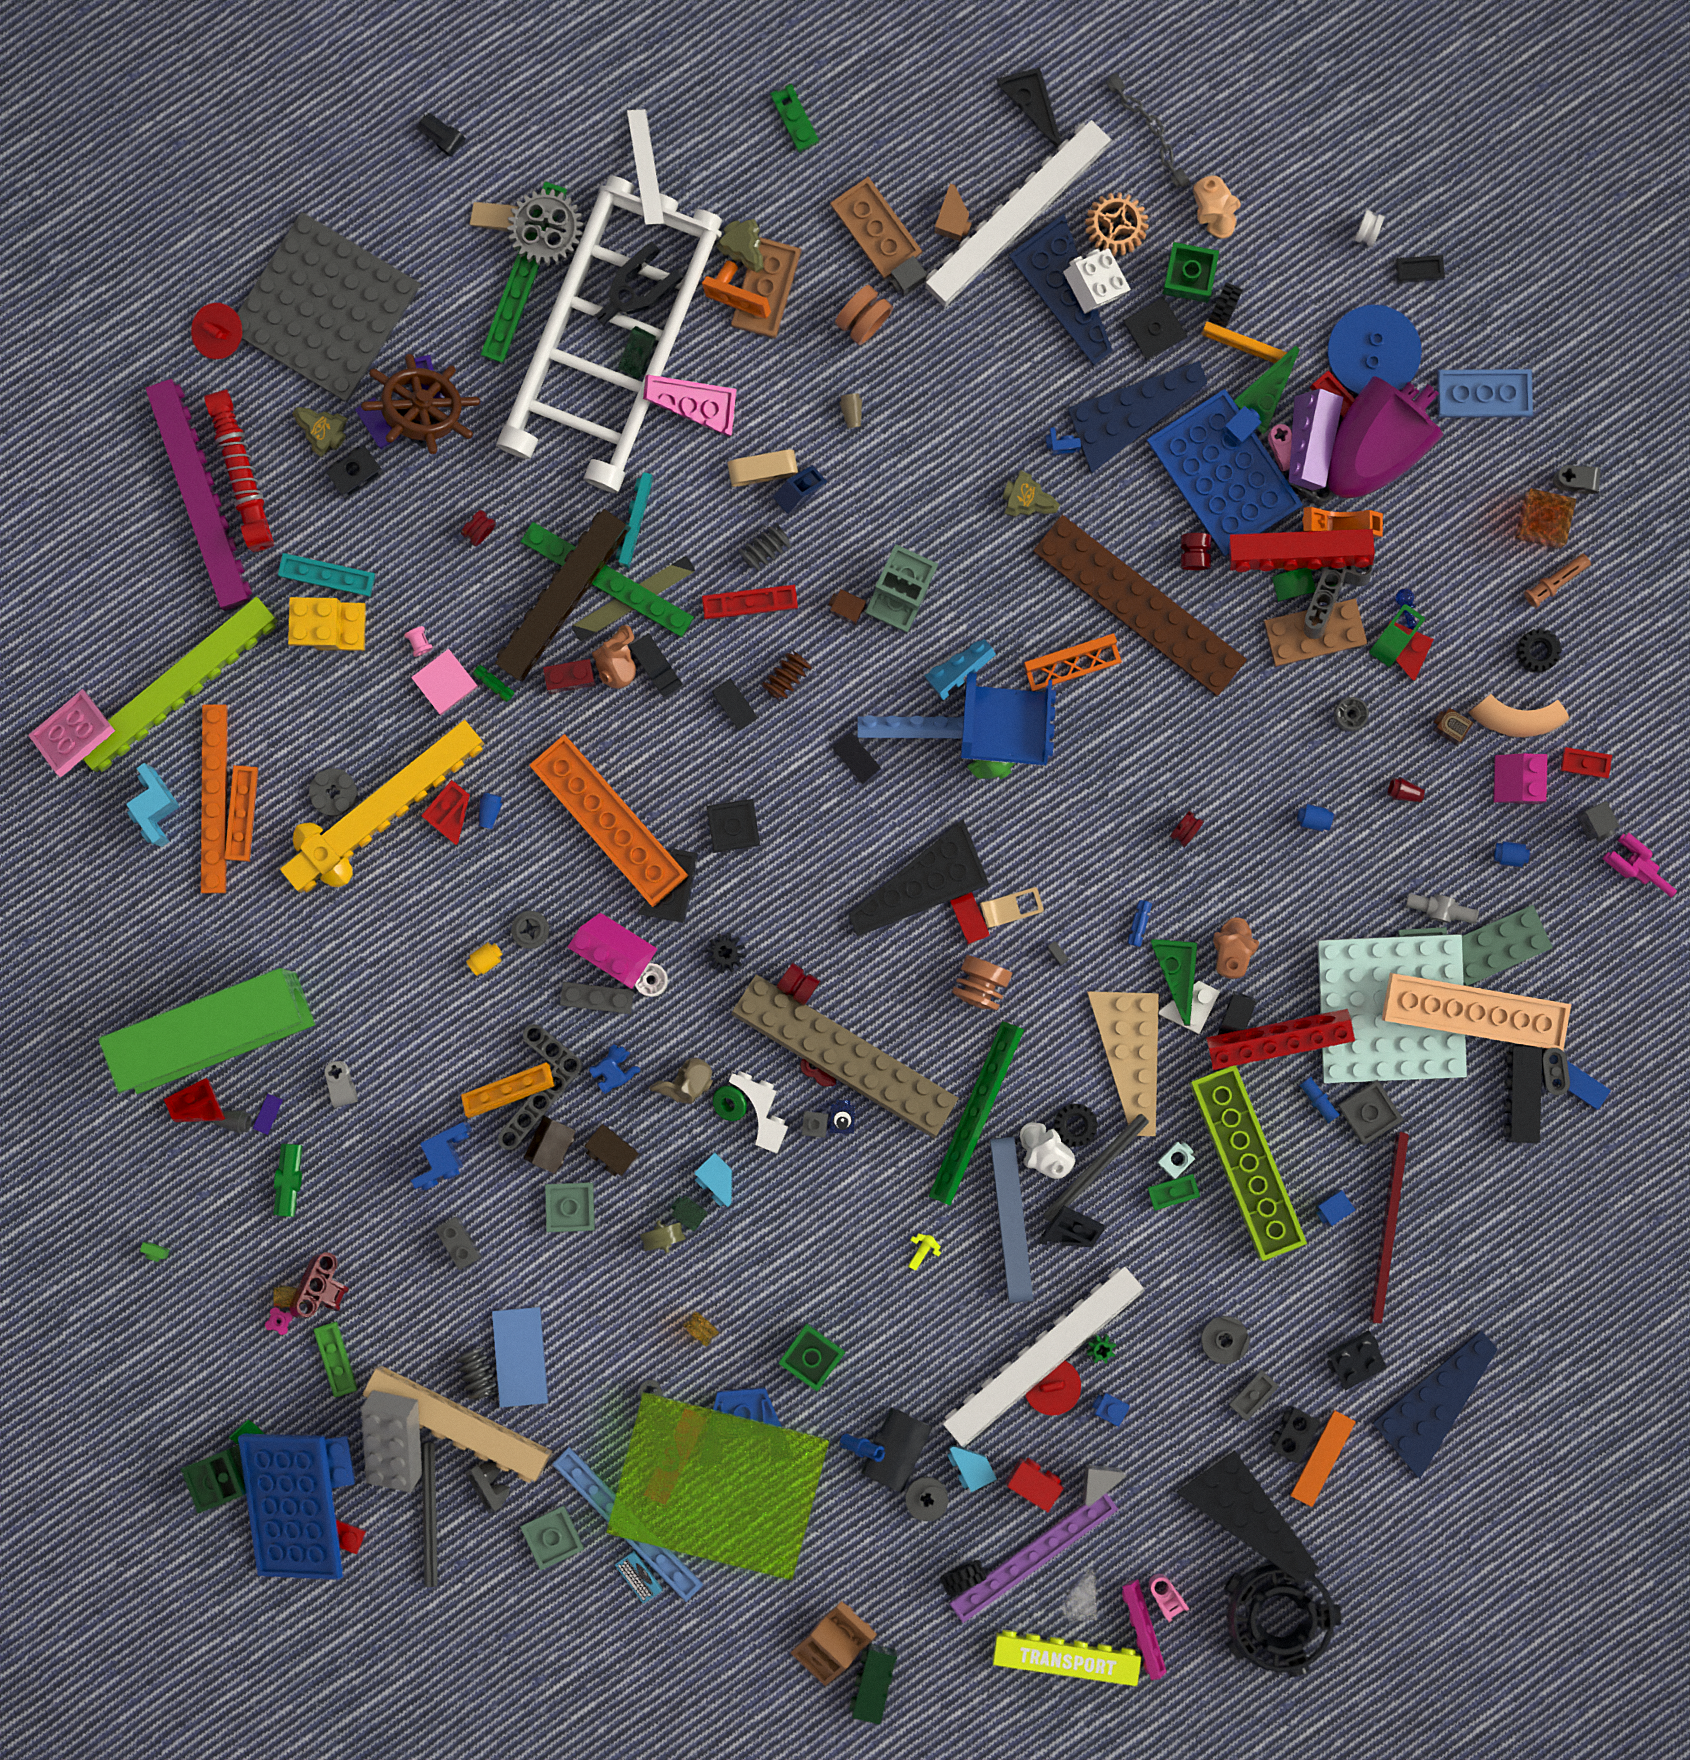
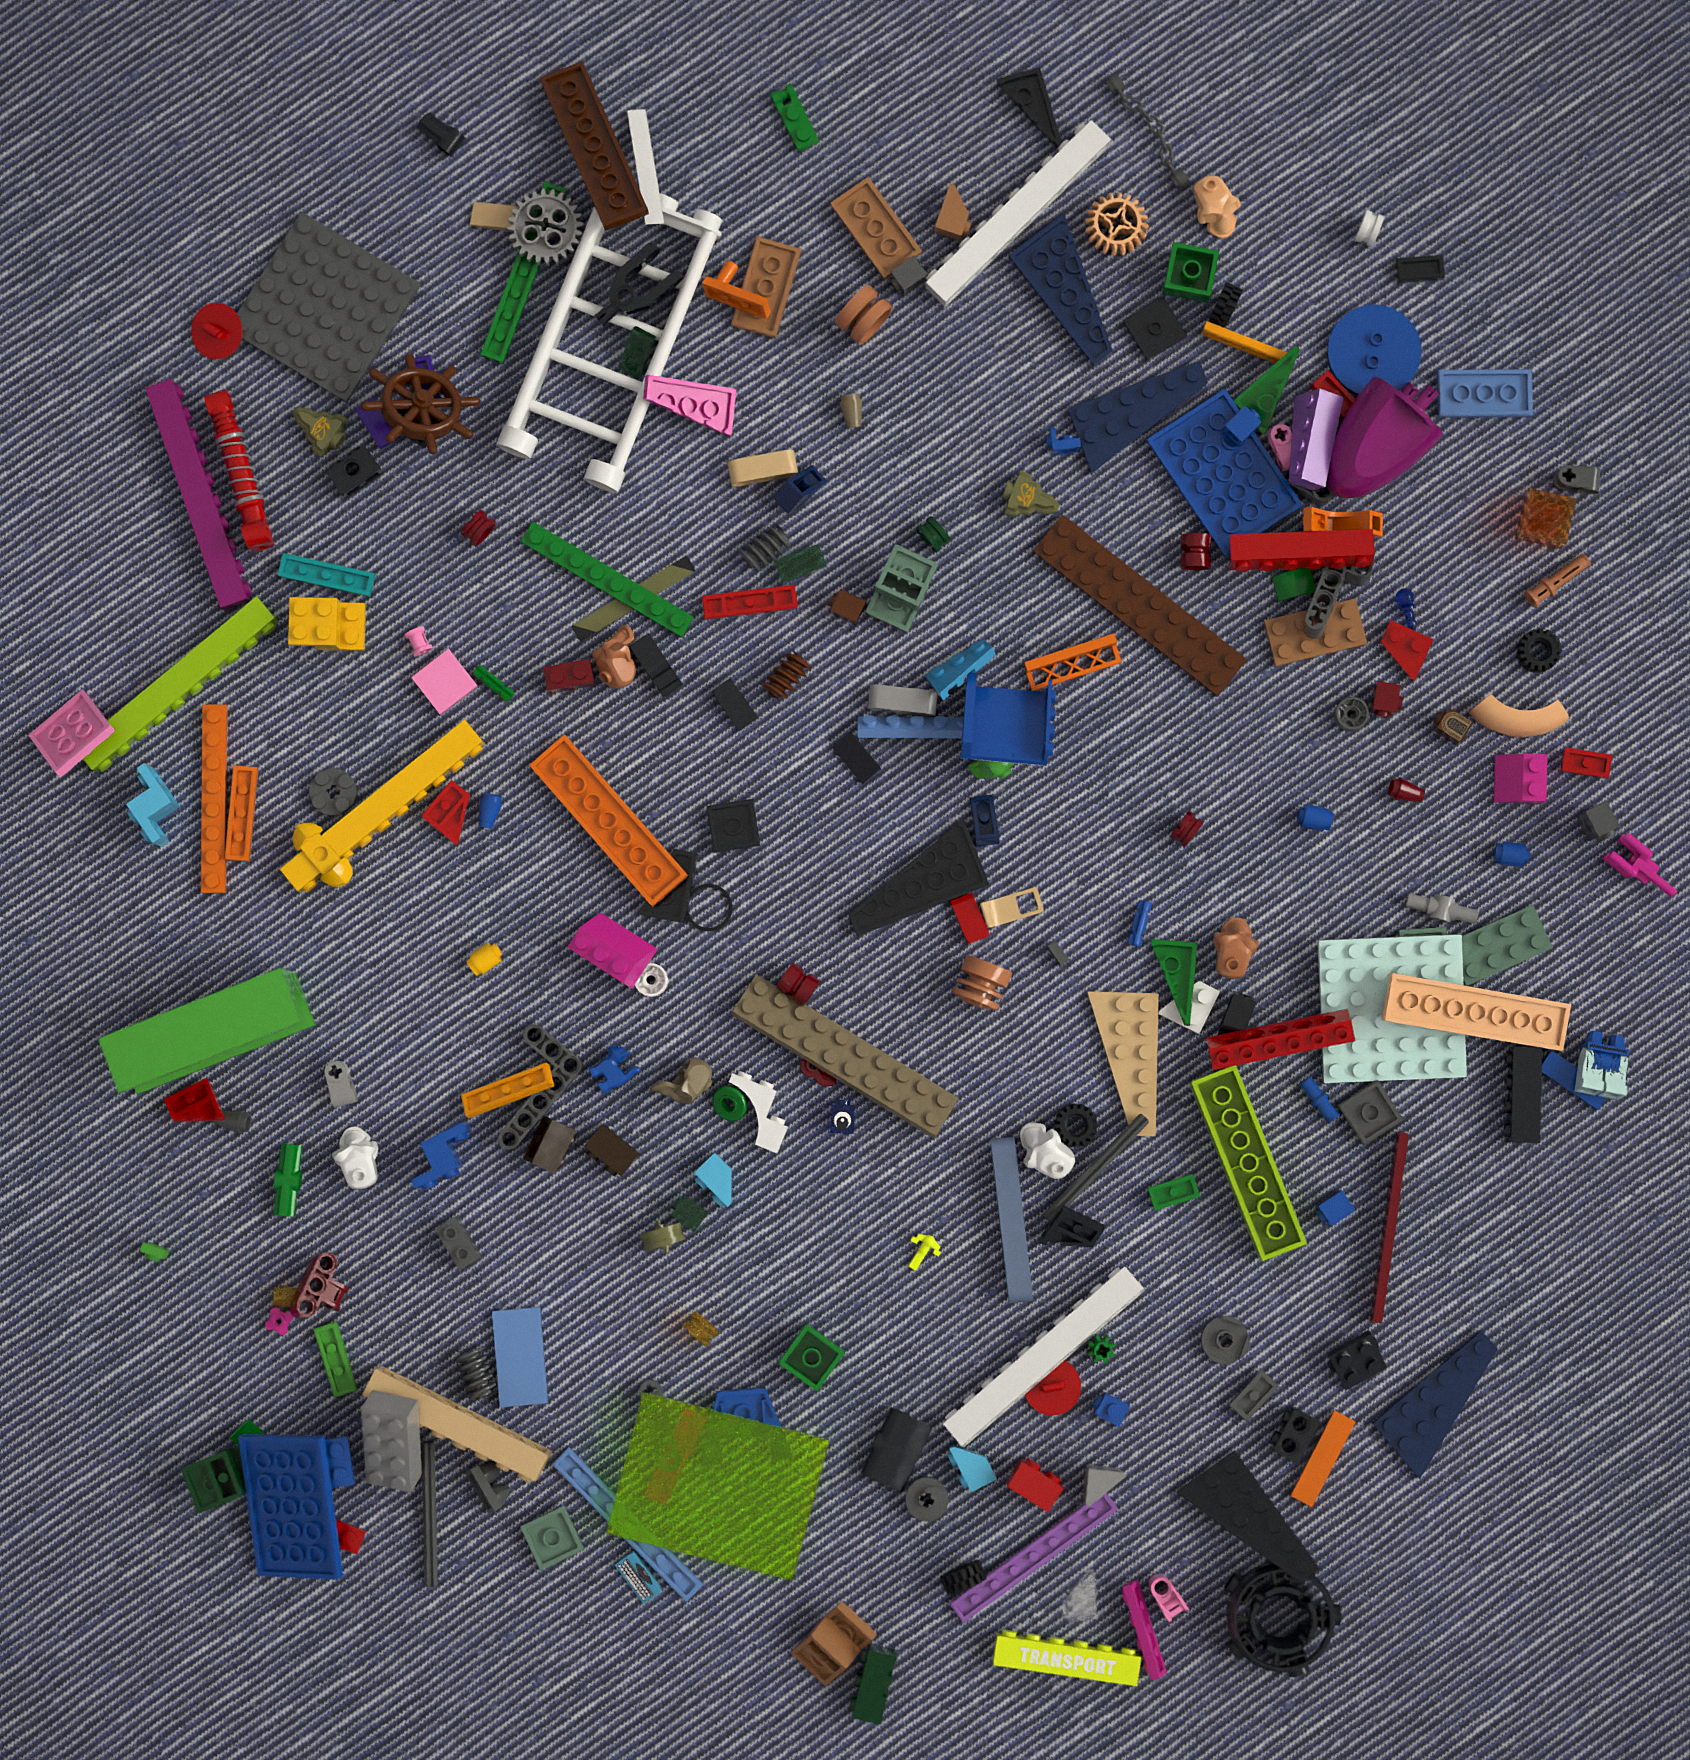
dark purple window [253,1094,283,1135] -> none
dark brown brick [495,509,631,682] -> none
dark grey gear [511,911,549,949] -> none
sand green plate [545,1182,595,1232] -> none
dark grey plate [560,982,634,1014] -> none
teal plate [616,472,653,568] -> none
black gear [706,933,746,973] -> none
olive rock [716,219,764,273] -> none
dark grey brick [802,1111,828,1138] -> none
blue pin [840,1433,885,1462] -> none
green plate [929,1021,1024,1205] -> none
white brick [1063,248,1131,313] -> none
light aqua brick [1156,1142,1195,1179] -> none
green piece [1368,604,1425,668] -> none
dark grey plate [1542,1048,1570,1095] -> none
none -> white head [332,1127,378,1189]
none -> reddish brown plate [539,61,649,231]
none -> black piece [686,884,733,931]
none -> clear green plate [774,544,827,584]
none -> light grey beam [867,685,938,716]
none -> dark green wheel [916,516,951,553]
none -> dark blue slope [969,794,1000,847]
none -> dark red brick [1369,681,1403,718]
none -> hips [1574,1031,1629,1100]

